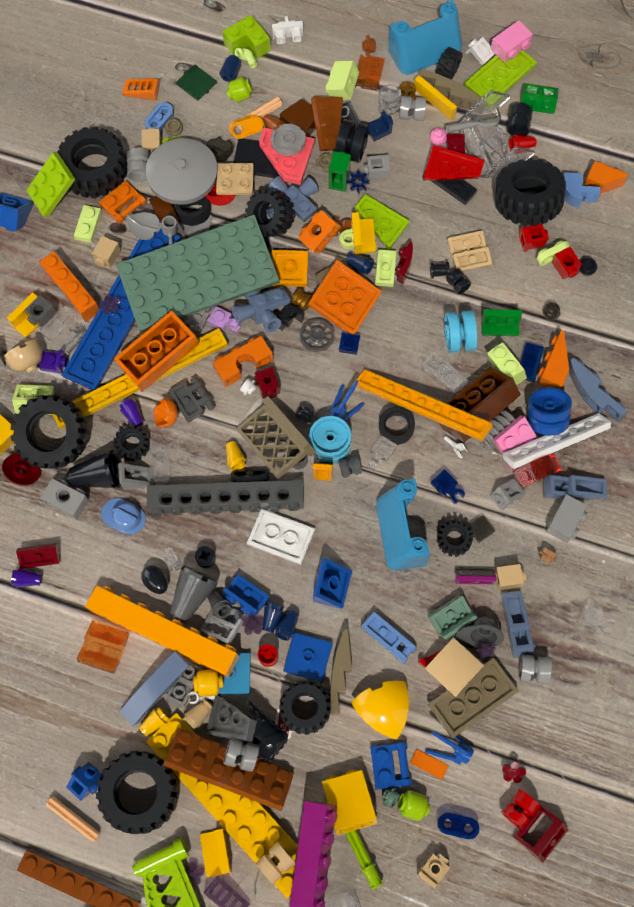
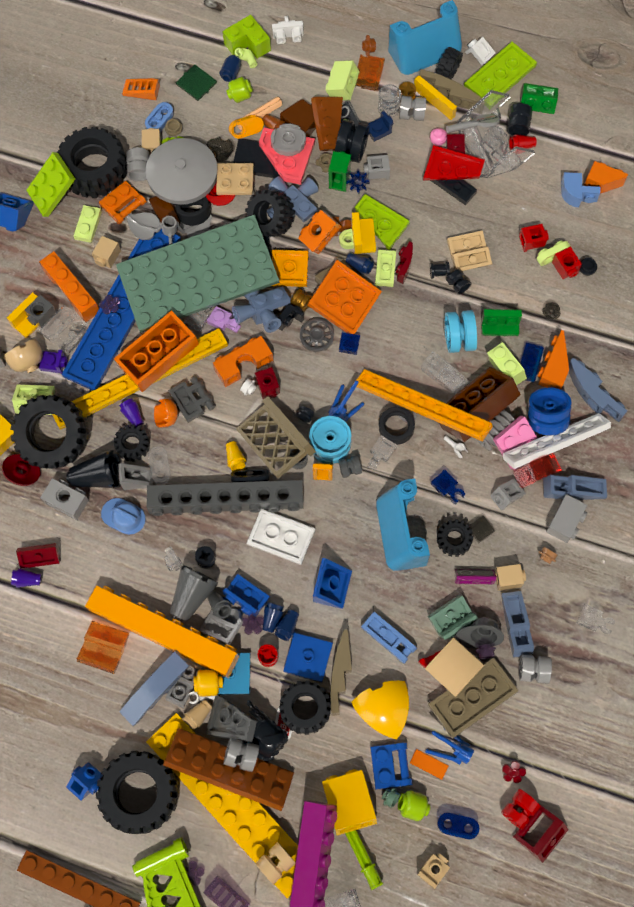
light nougat axle [46,797,100,842] -> none
yellow cone [139,706,170,736] -> none
black animal [141,565,168,594] -> none
yellow panel [200,829,232,877] -> none
bright pink brick [491,21,533,63] -> none
black tyre [495,158,566,226] -> none

